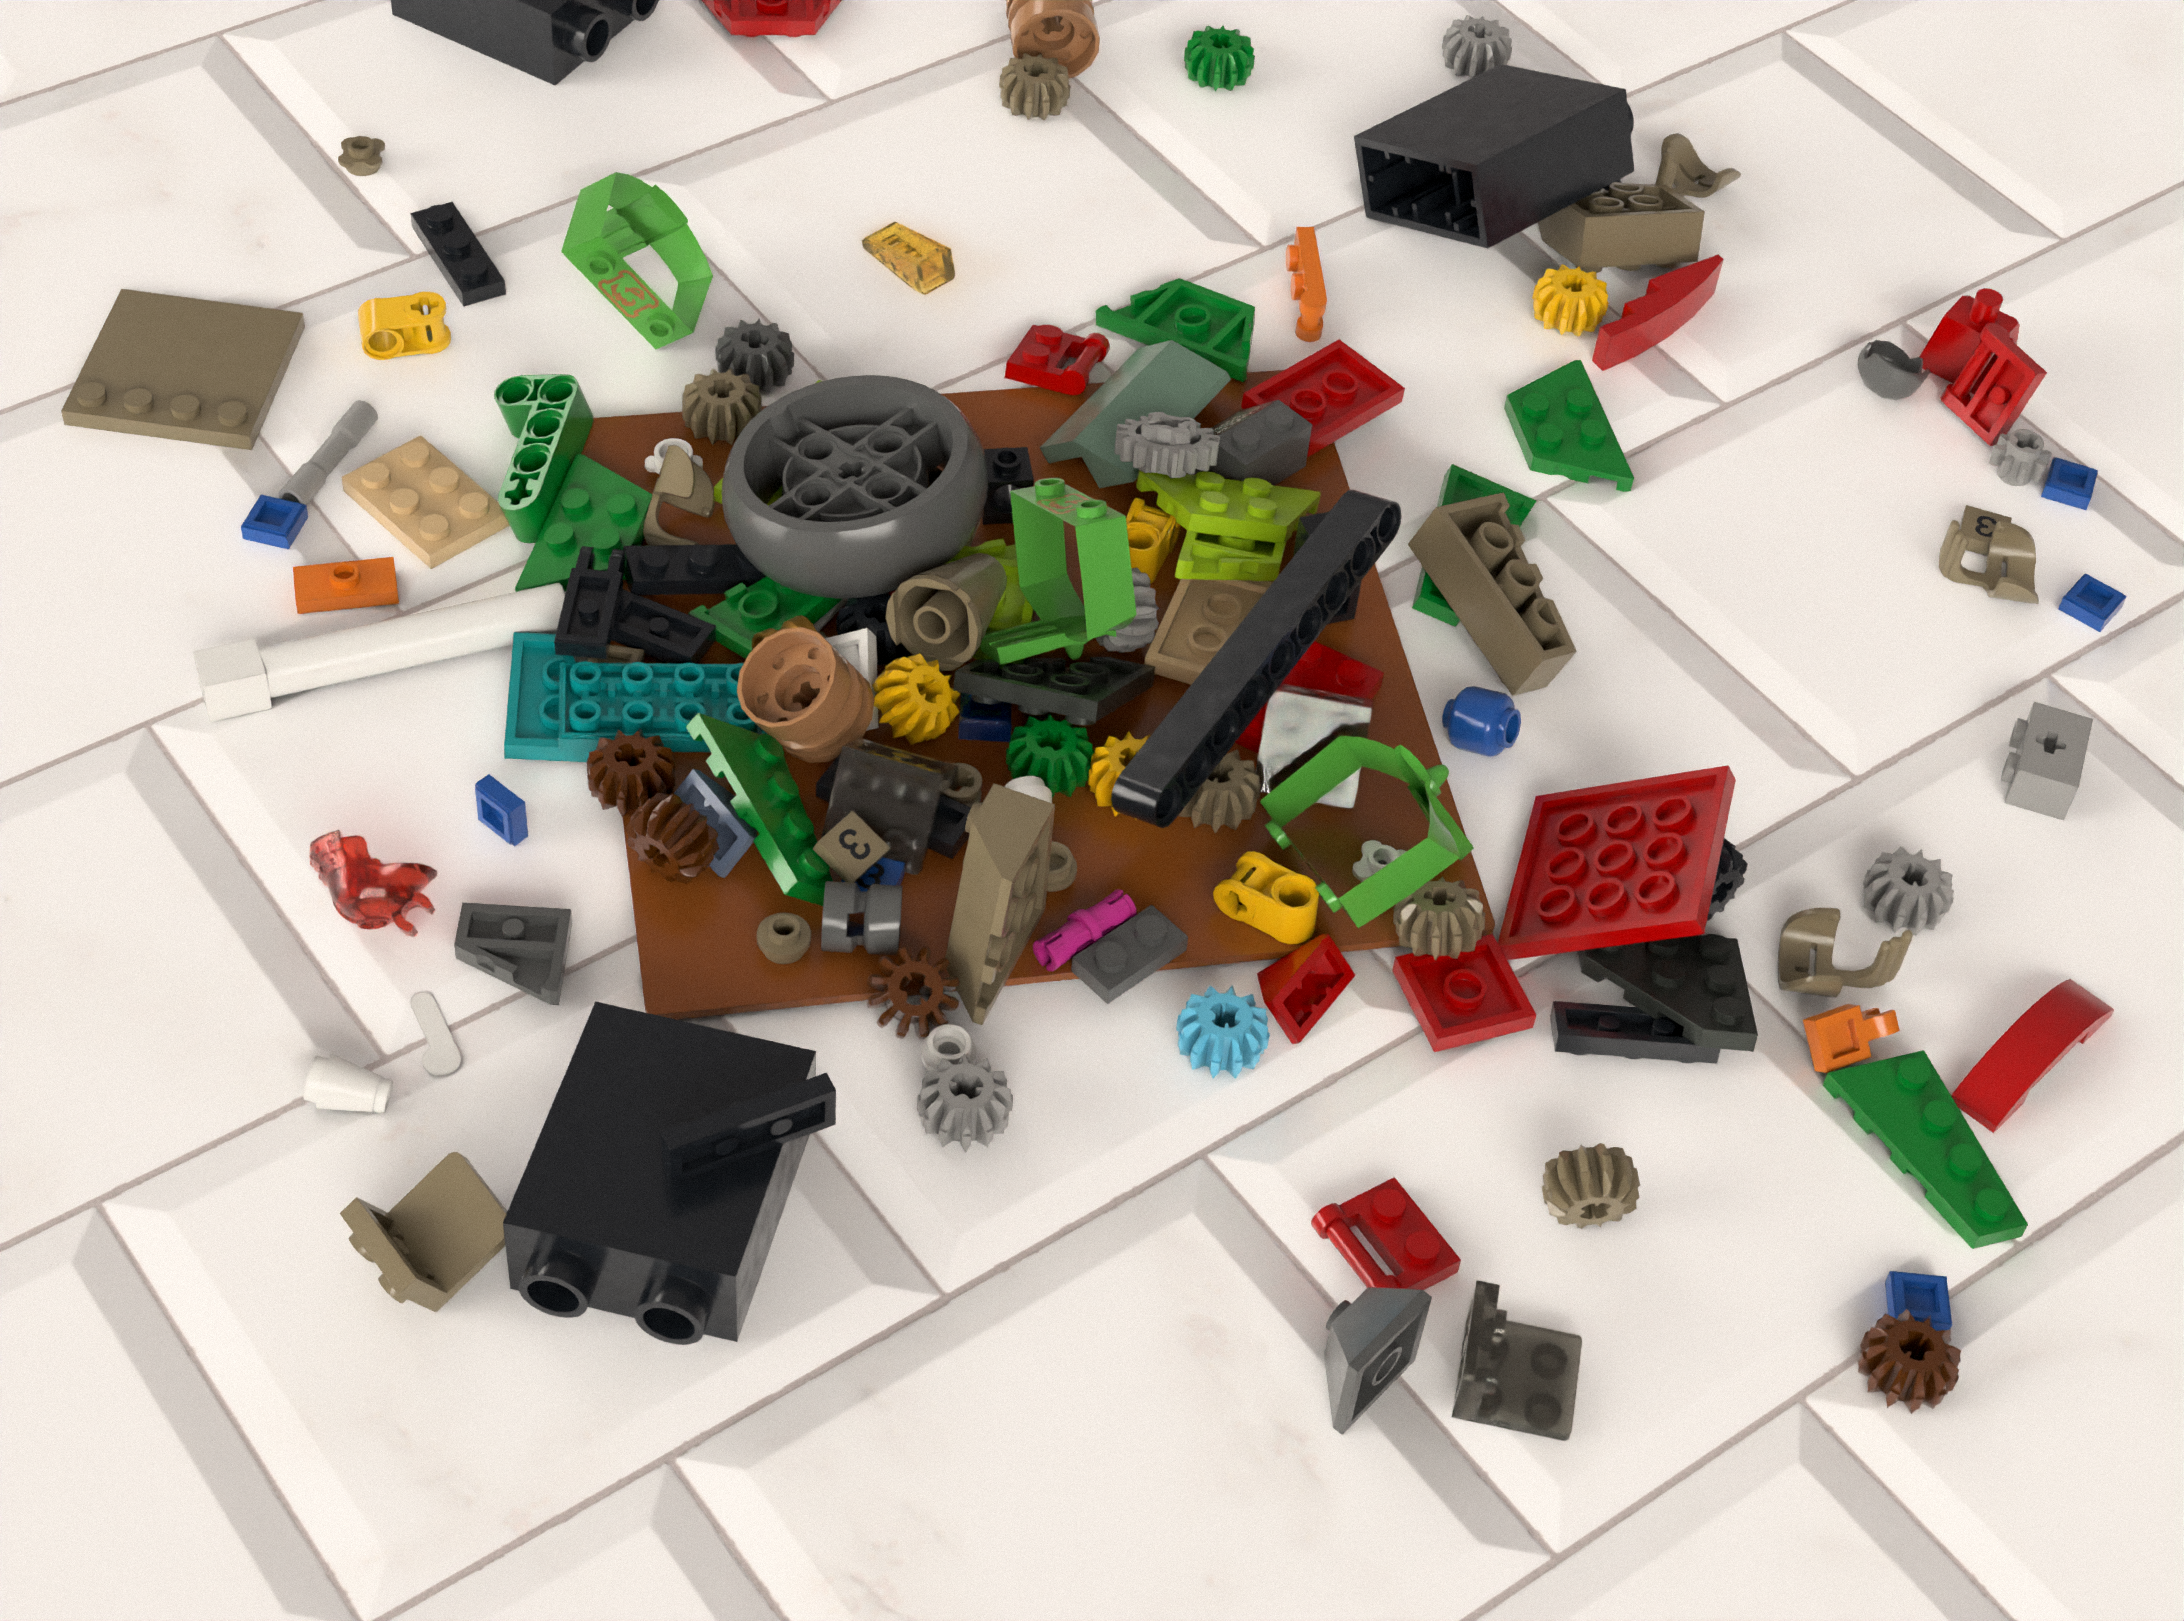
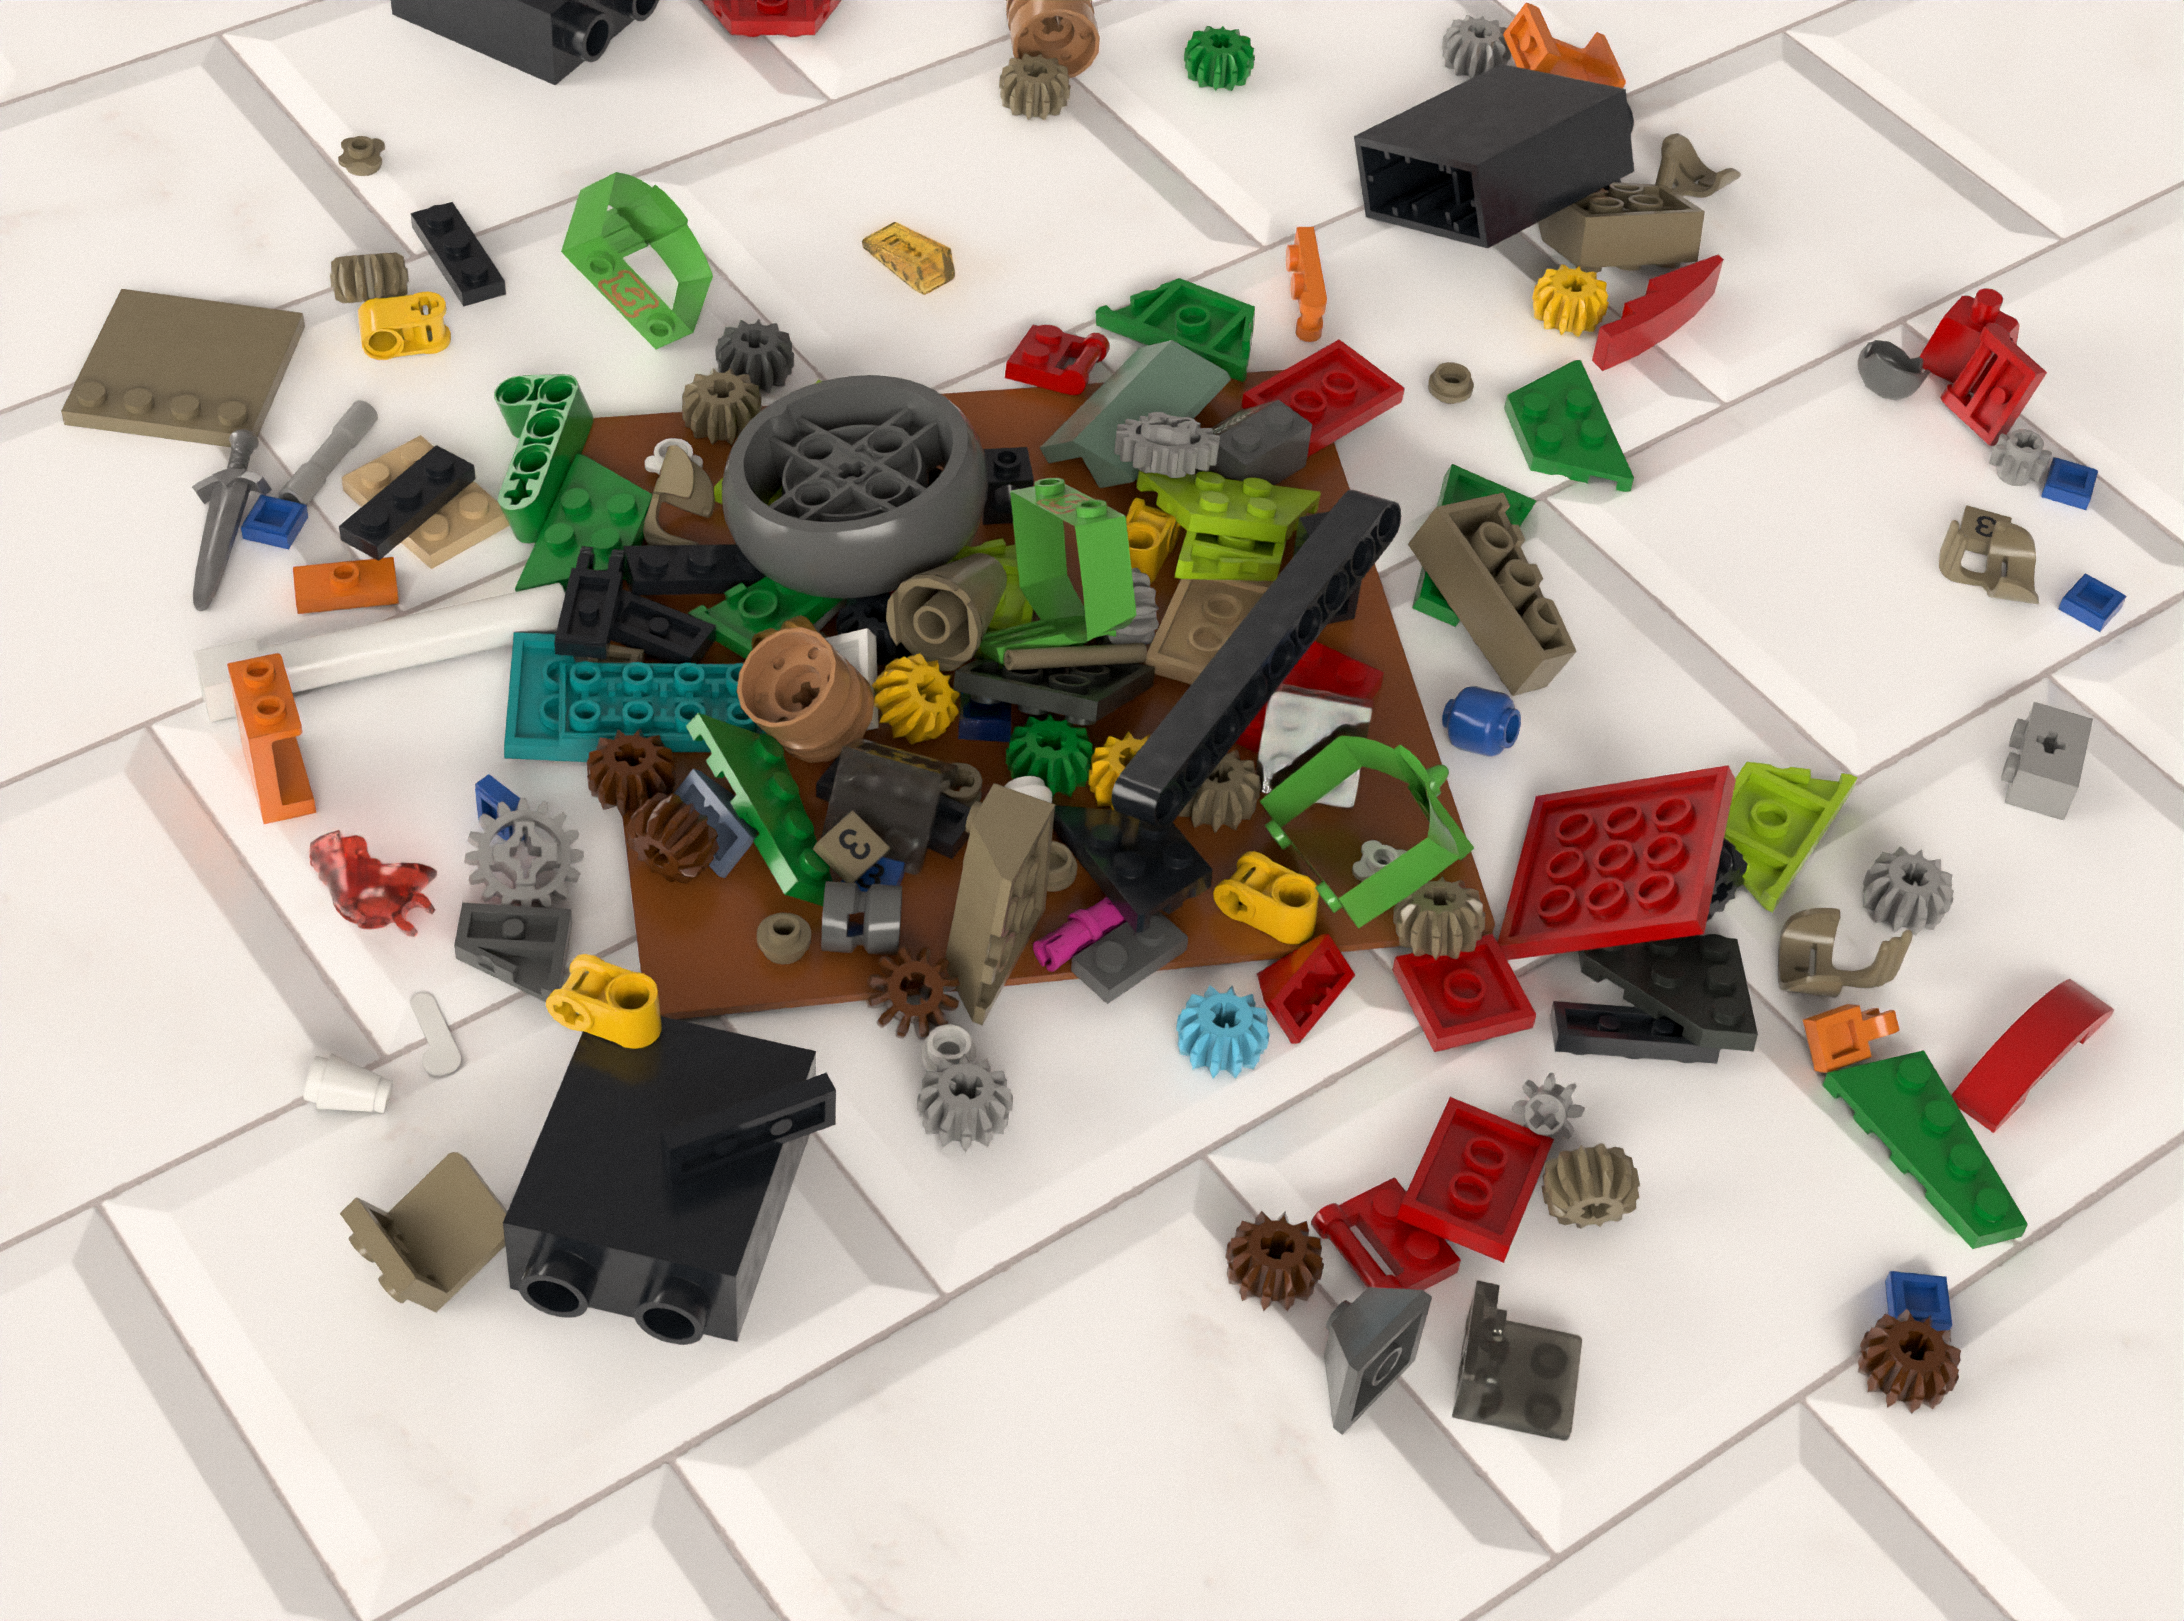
none -> flat silver sword [192,429,272,611]
none -> orange panel [227,653,316,824]
none -> dark tan gear [330,252,409,303]
none -> black plate [339,445,476,561]
none -> light grey gear [464,798,584,908]
none -> yellow piece [546,954,662,1049]
none -> dark tan piece [1004,643,1147,670]
none -> black wing [1053,805,1213,933]
none -> reddish brown gear [1225,1211,1324,1312]
none -> red plate [1396,1097,1554,1263]
none -> dark tan plate [1428,362,1474,404]
none -> orange panel [1503,2,1626,88]
none -> light grey gear [1512,1072,1585,1139]
none -> lime wing [1724,762,1858,913]

